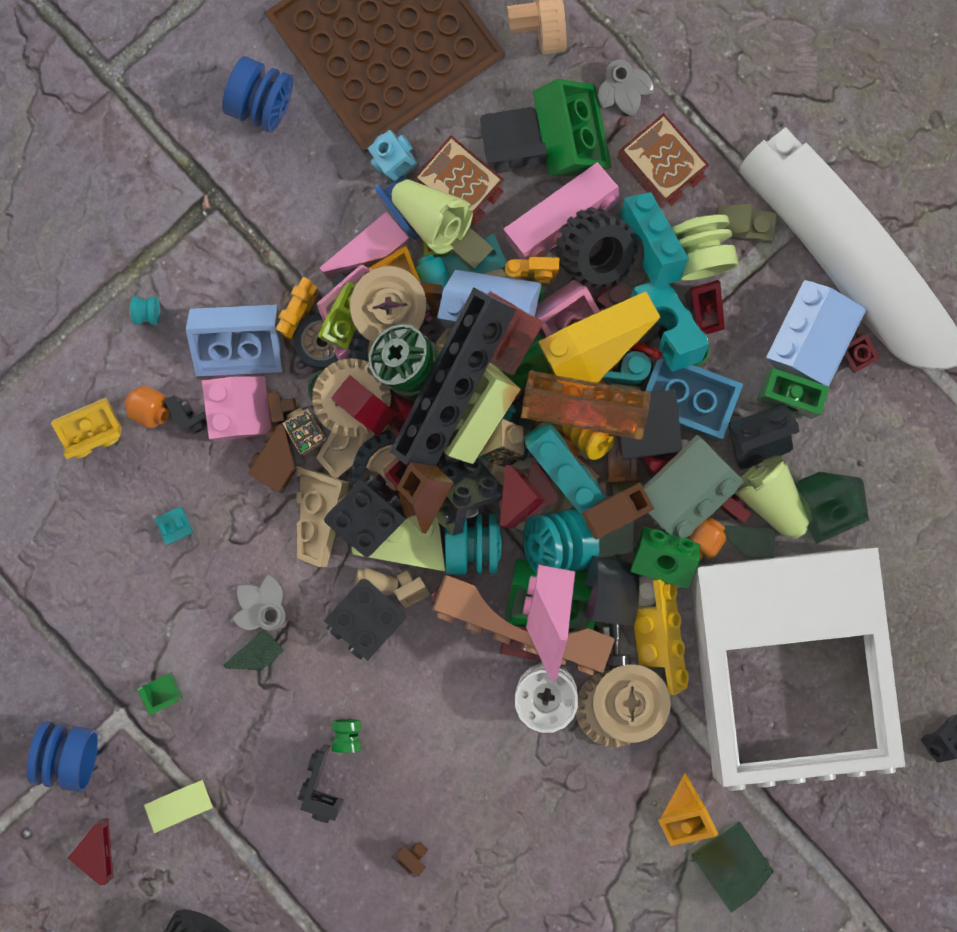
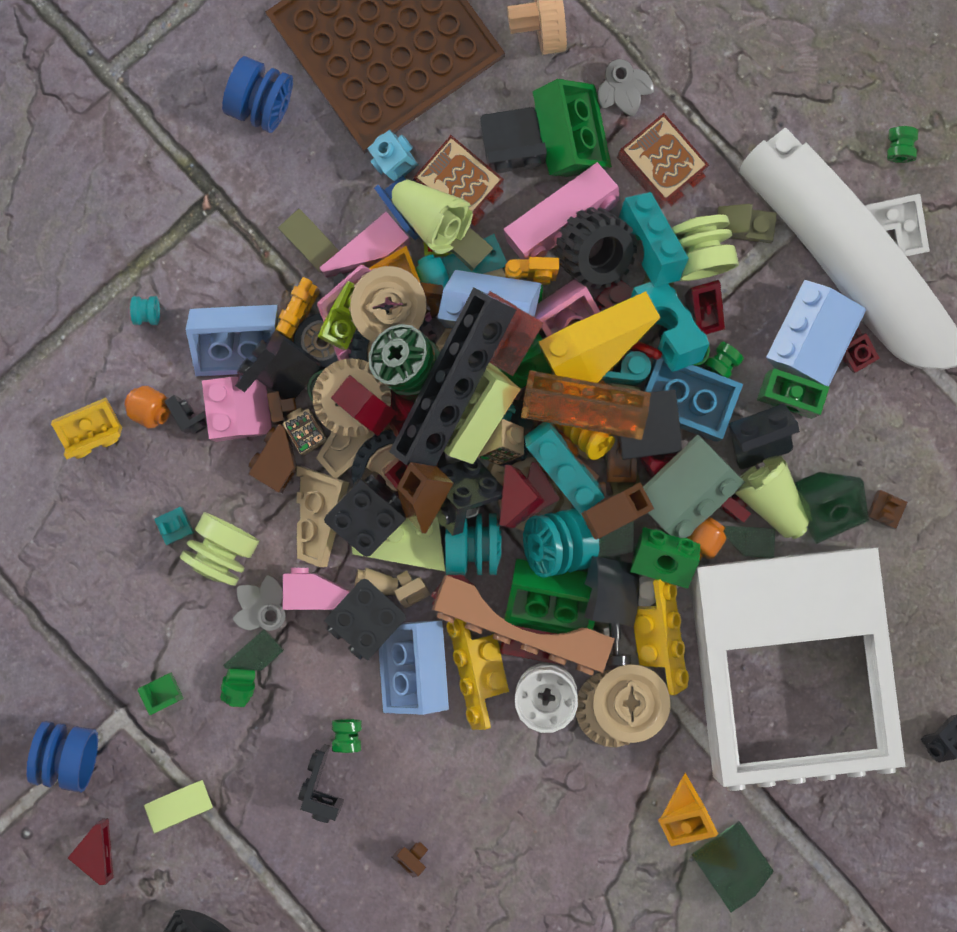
bright pink slope [523,565,575,681] -> none
none -> yellowish green wheel [180,512,259,586]
none -> green piece [220,668,255,707]
none -> black bracket [235,330,322,399]
none -> olive slope [277,208,339,272]
none -> bright pink slope [283,568,350,610]
none -> light blue slope [379,621,449,715]
none -> yellow bracket [447,618,509,730]
none -> green wheel [703,342,744,378]
none -> white plate [864,194,930,256]
none -> reddish brown tile [866,490,908,529]
none -> green wheel [887,126,919,163]

